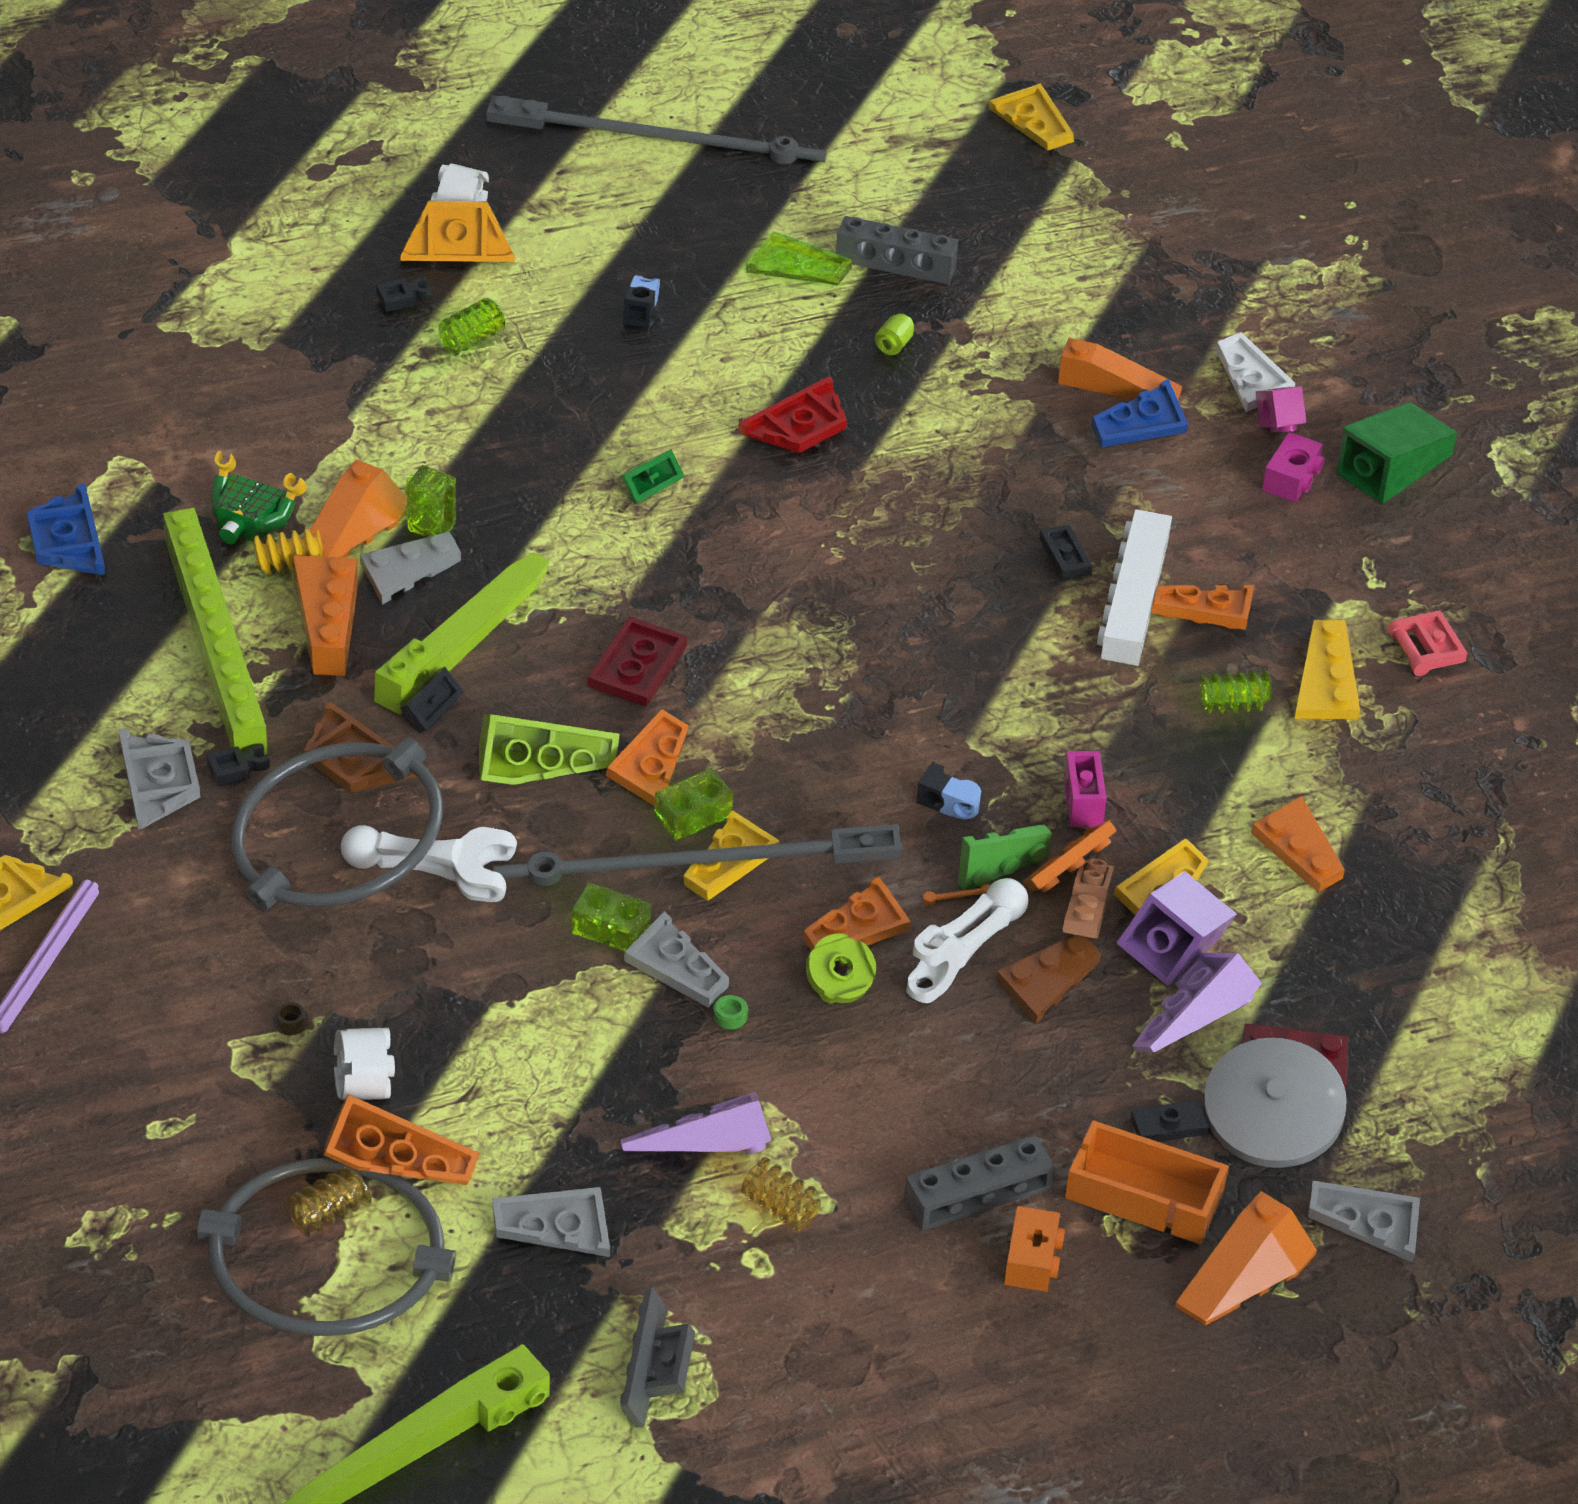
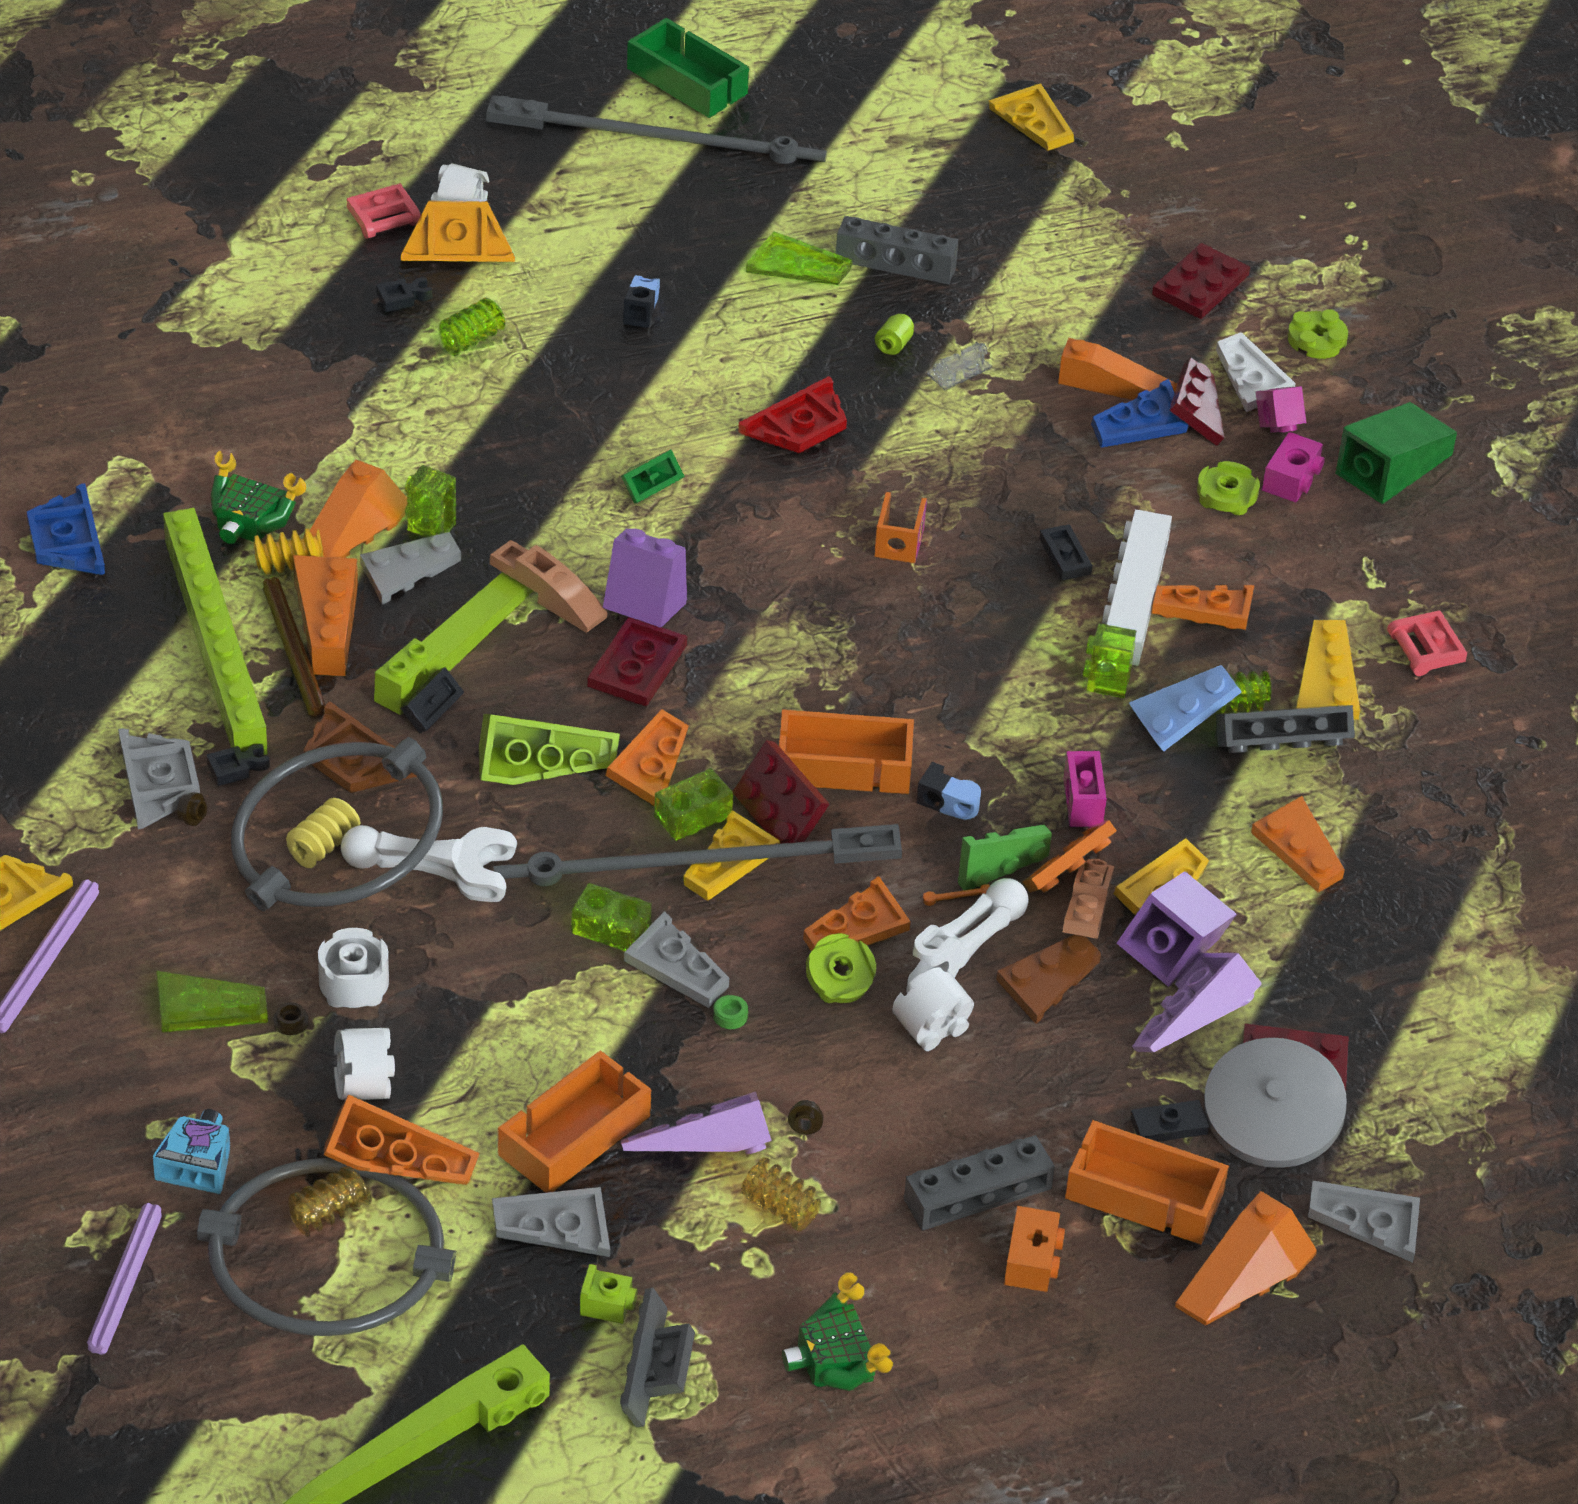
none -> lavender axle [87,1203,162,1355]
none -> medium azure torso [153,1109,230,1194]
none -> clear neon green wing [157,971,268,1032]
none -> dark brown plate [177,792,207,826]
none -> reddish brown axle [263,577,326,717]
none -> light yellow piece [286,798,361,868]
none -> white brick [318,928,389,1008]
none -> coral plate [347,183,421,239]
none -> nougat slope [490,540,608,633]
none -> orange piece [498,1050,651,1193]
none -> lime brick [580,1264,638,1324]
none -> medium lavender slope [603,528,687,628]
none -> green piece [627,18,749,118]
none -> dark red plate [732,740,830,844]
none -> orange piece [779,709,914,794]
none -> green torso [782,1273,893,1391]
none -> dark brown plate [788,1100,824,1135]
none -> orange piece [874,492,927,563]
none -> white brick [892,968,974,1051]
none -> clear hinge [926,342,992,390]
none -> clear neon green brick [1083,623,1137,698]
none -> light blue wing [1129,665,1242,752]
none -> dark red plate [1152,243,1250,319]
none -> wing [1170,357,1224,446]
none -> lime plate [1197,461,1260,515]
none -> dark grey brick [1216,705,1355,753]
none -> lime plate [1288,309,1348,359]

